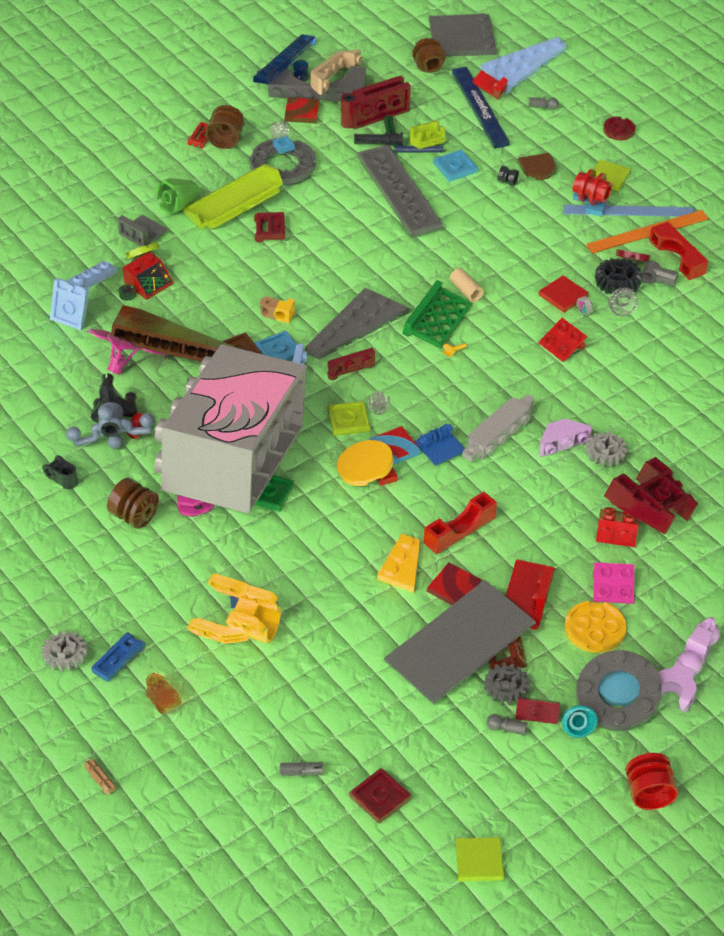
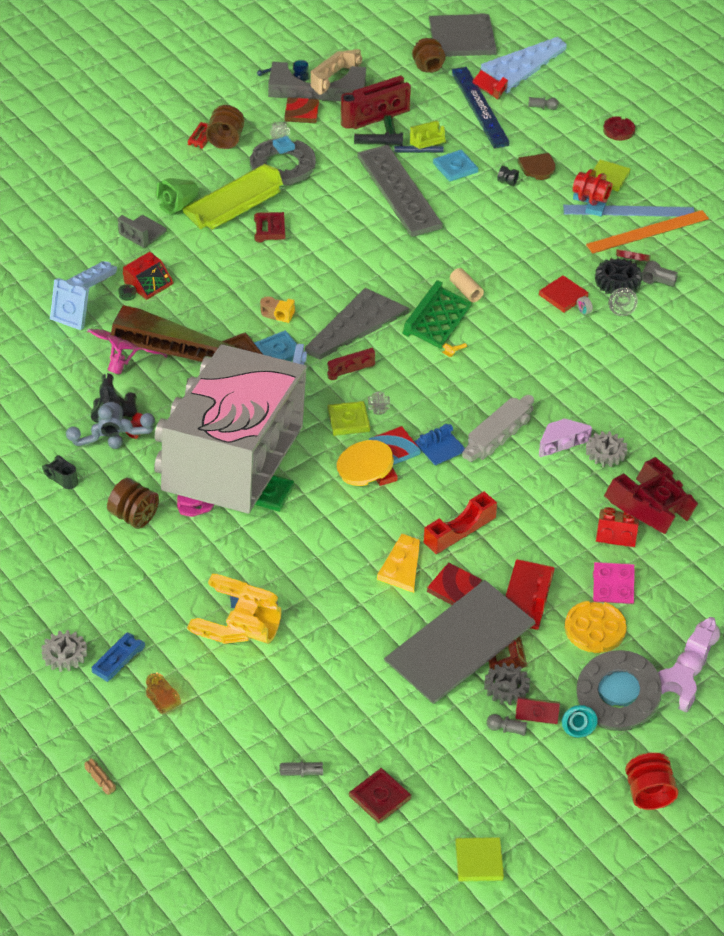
lime tile [125,242,160,260] -> none
tile [253,34,316,85] -> none
red hinge [538,317,588,363] -> none
red arch [649,221,708,280] -> none

